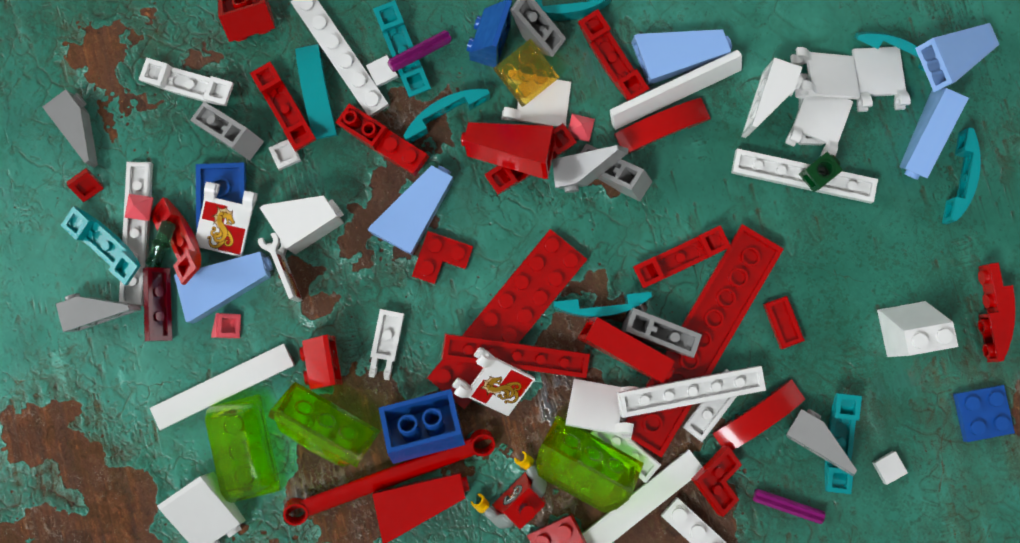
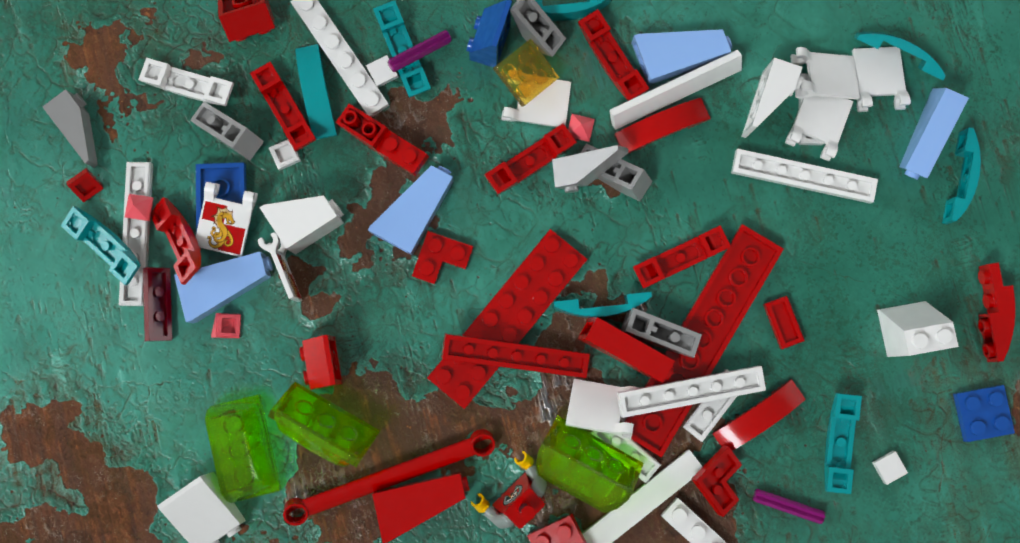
light grey slope [56,293,141,332] -> none
clear green axle [145,220,176,268] -> none
white tile [150,344,295,430] -> none
white hinge [369,309,405,380] -> none
blue brick [379,389,465,464] -> none
teal slope [403,89,490,143] -> none
flag [452,347,535,416] -> none
red slope [461,122,556,179] -> none
light grey slope [786,409,857,476] -> none
dark green brick [799,151,843,192] -> none
light blue slope [915,23,999,92] -> none

